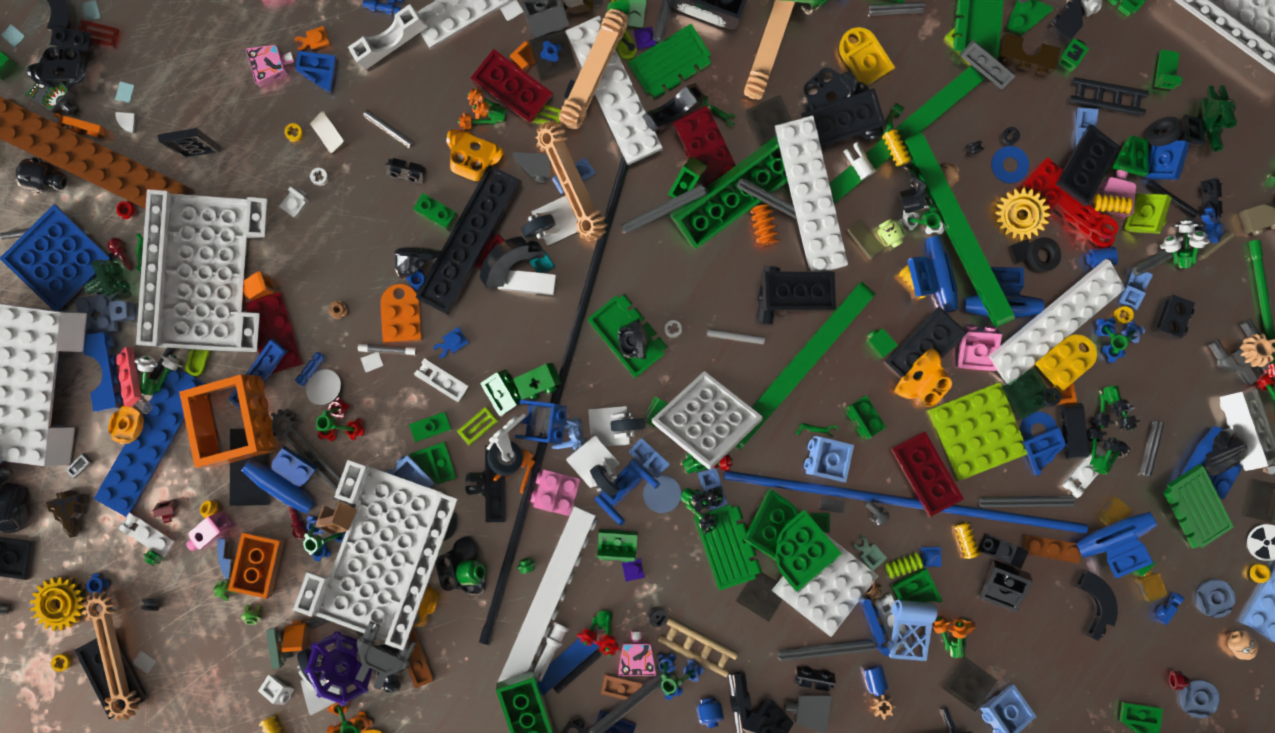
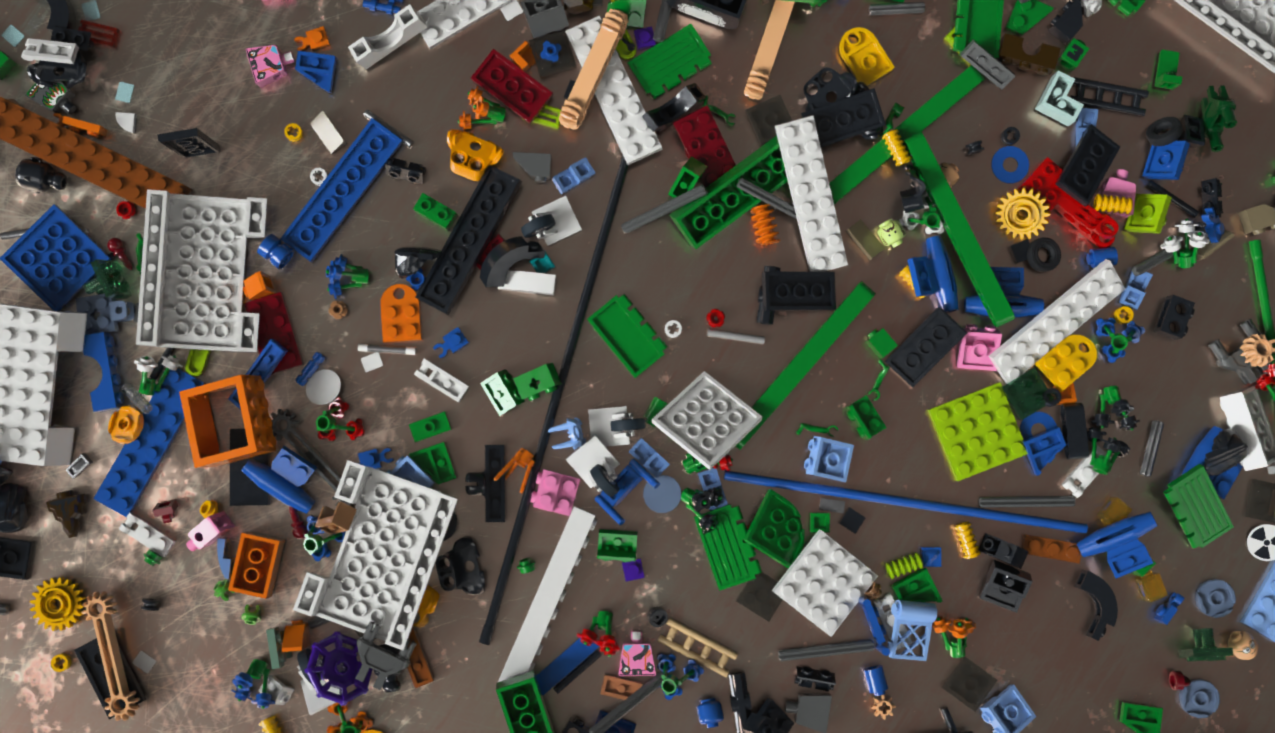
blue plate [85,573,109,594] -> none
coral plate [116,347,141,407] -> none
white bracket [279,187,309,219] -> none
green head [456,559,485,586] -> none
lime tile [457,406,499,446] -> none
plate [487,413,526,476] -> none
blue window [514,400,567,444] -> none
white pin [534,622,569,682] -> none
light nougat arm [535,121,607,241] -> none
black hair [618,318,649,360] -> none
green plate [775,510,843,593] -> none
white hinge [843,142,876,180] -> none
sand green plate [852,535,887,571] -> none
dark grey plate [865,500,890,526] -> none
dark red plate [891,431,964,518] -> none
light orange piece [894,348,952,407] -> none
green wing [1113,135,1149,177] -> none
yellow plate [1250,564,1271,583] -> none
none -> white plate [21,38,79,64]
none -> blue plant [231,659,276,709]
none -> blue wheel [257,234,294,270]
none -> blue plate [280,118,403,262]
none -> plant [326,254,369,299]
none -> blue plate [358,448,394,469]
none -> red plate [706,309,725,327]
none -> black tile [839,507,866,534]
none -> green piece [867,359,889,401]
none -> light aqua brick [1035,70,1084,126]
none -> clear green plate [1179,628,1233,662]

